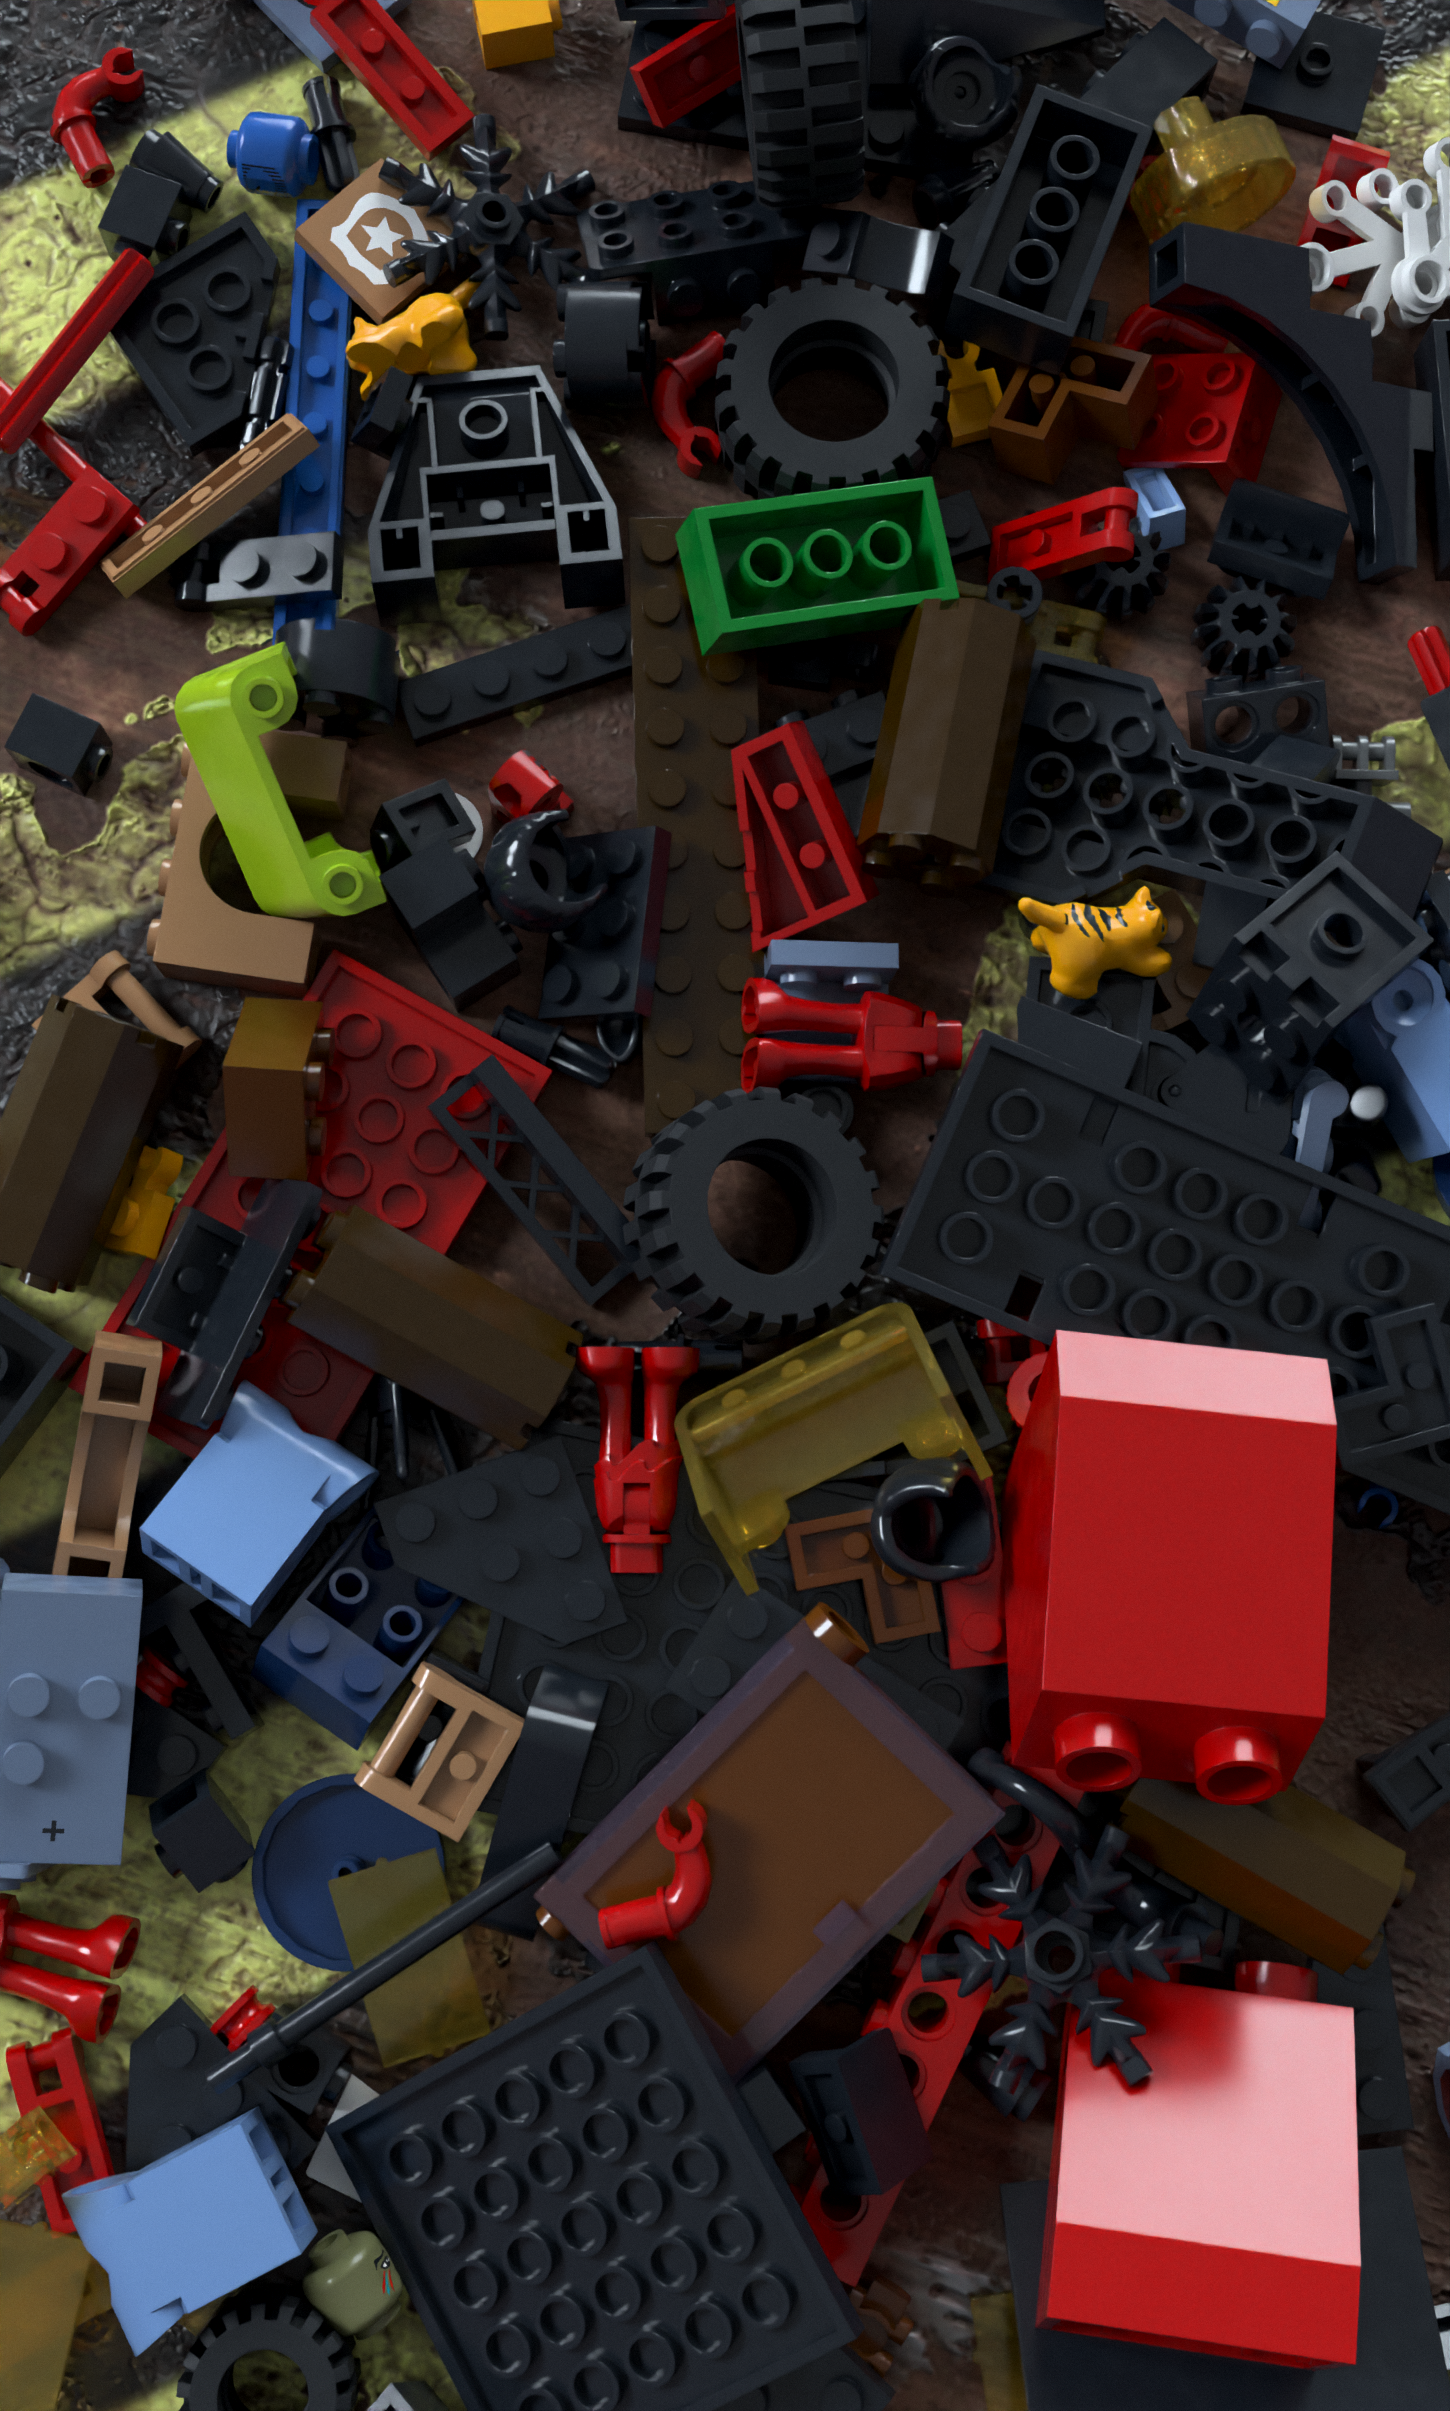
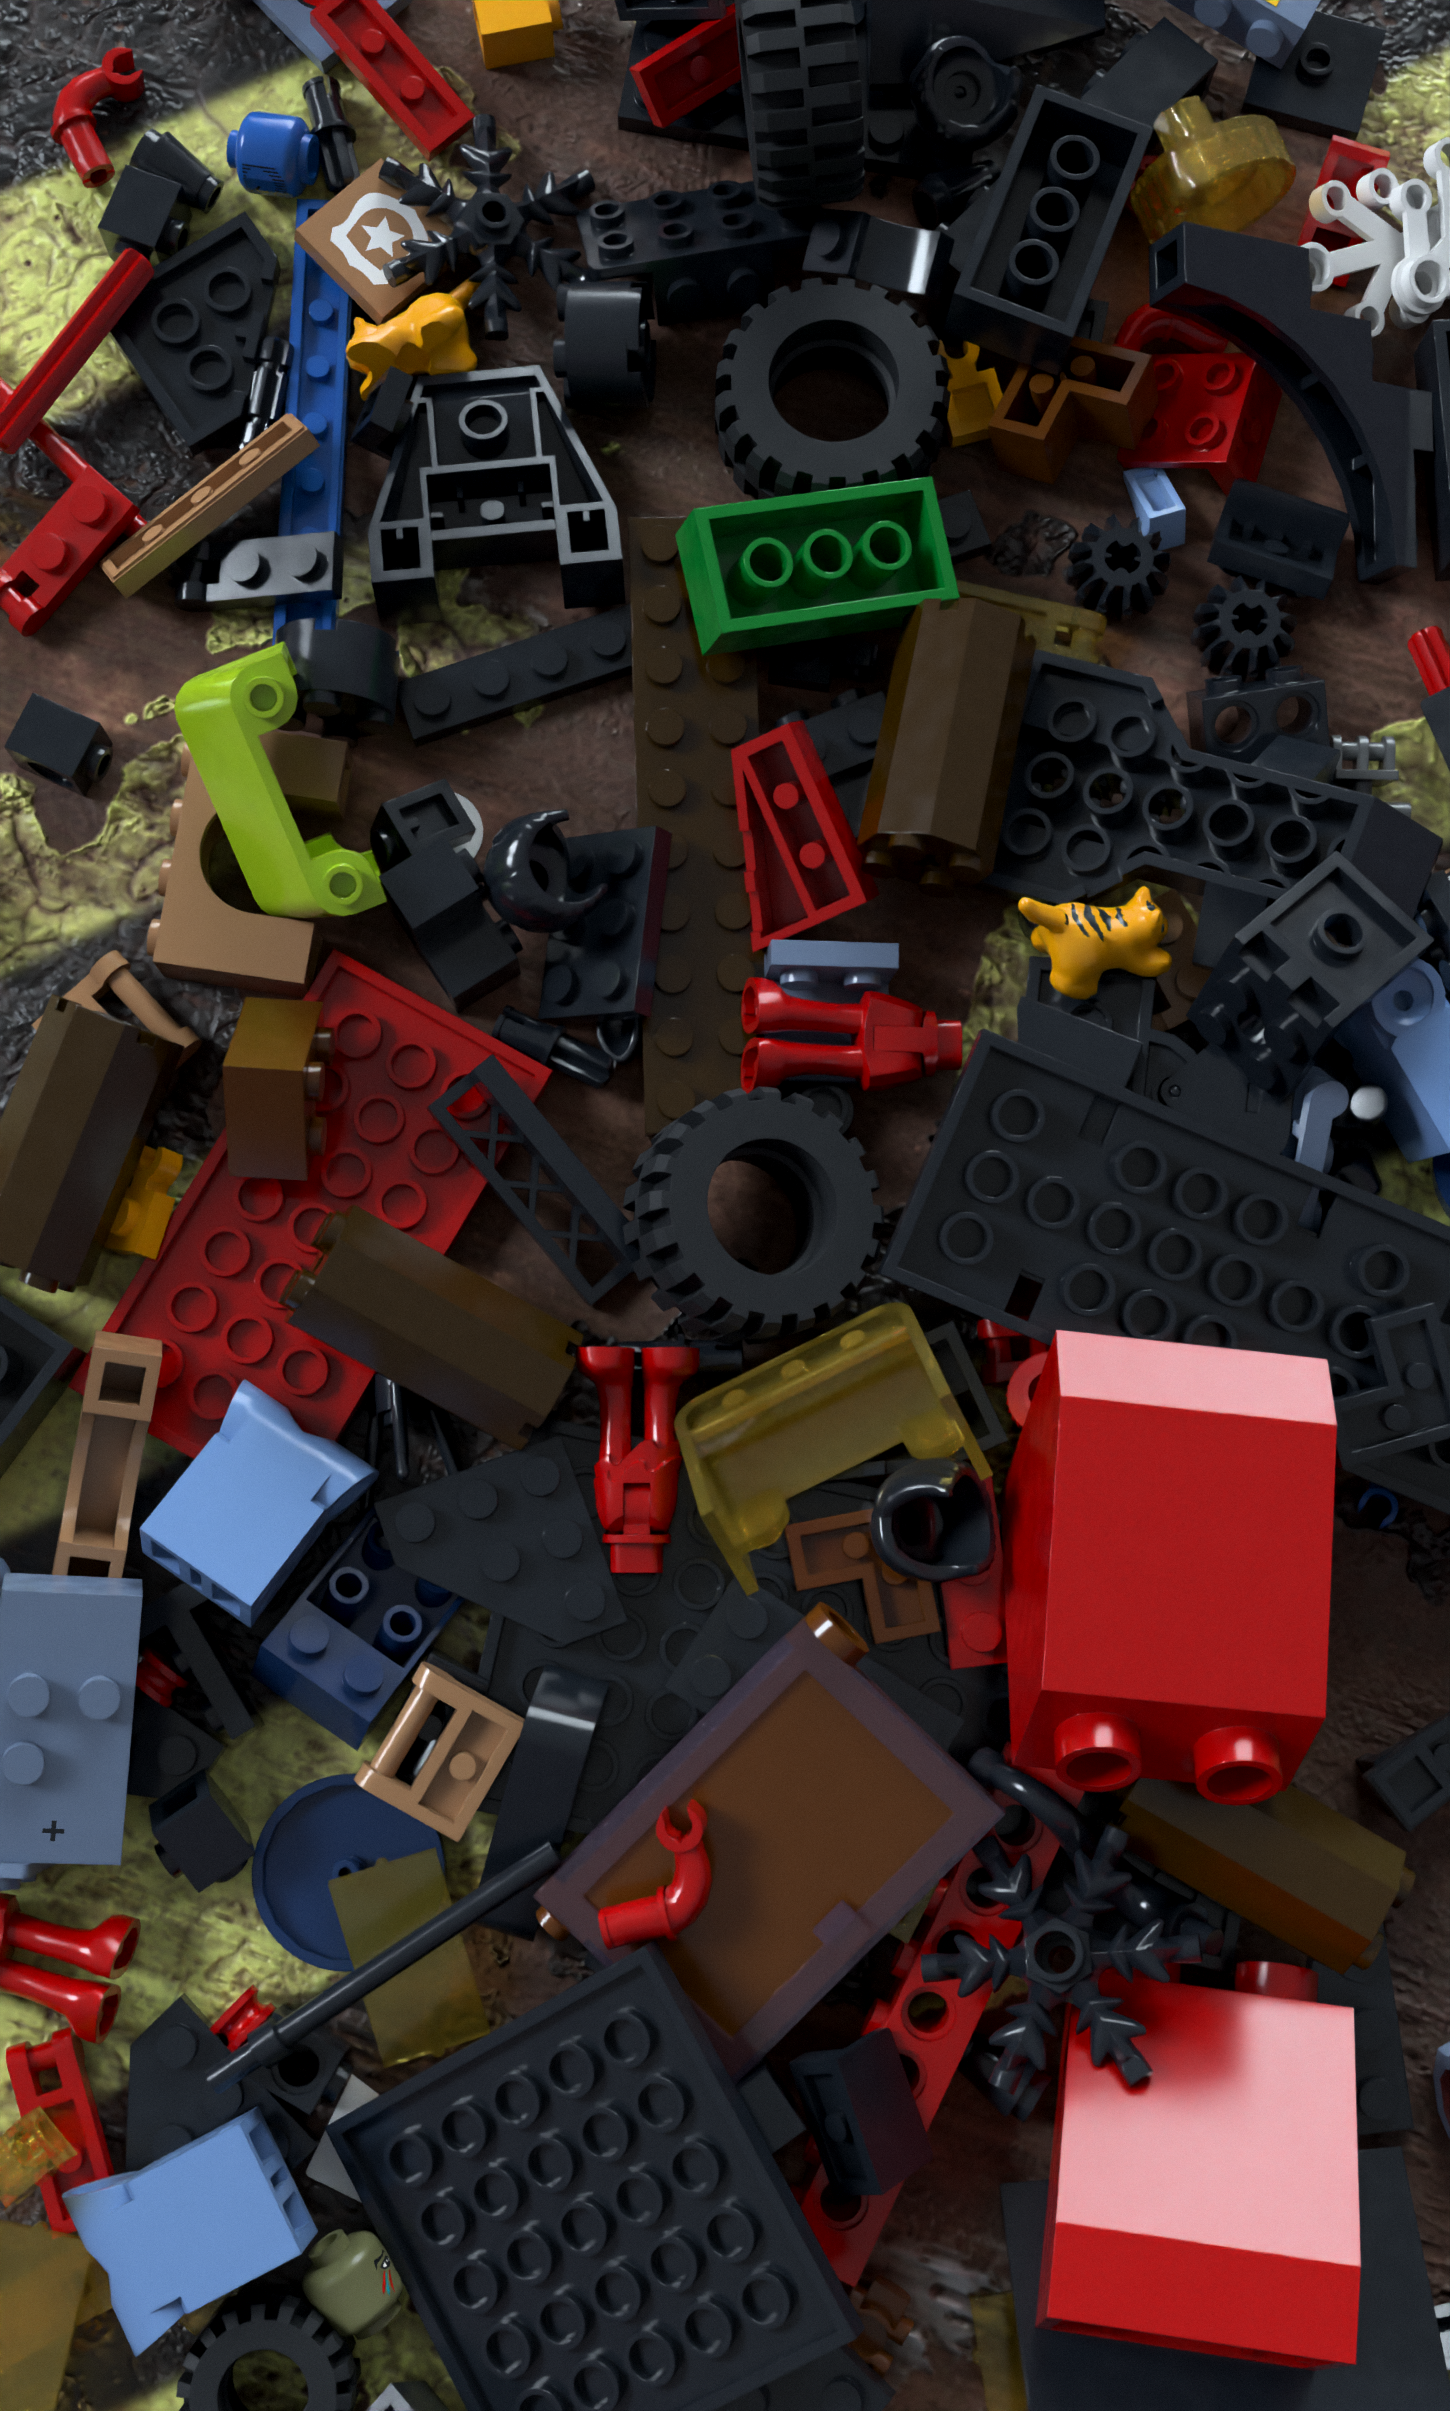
black bracket [125,1178,322,1430] -> none
red leg [488,749,574,826] -> none
red piece [651,331,726,479] -> none
black bush [984,566,1043,627] -> none
red plate [987,487,1139,592] -> none

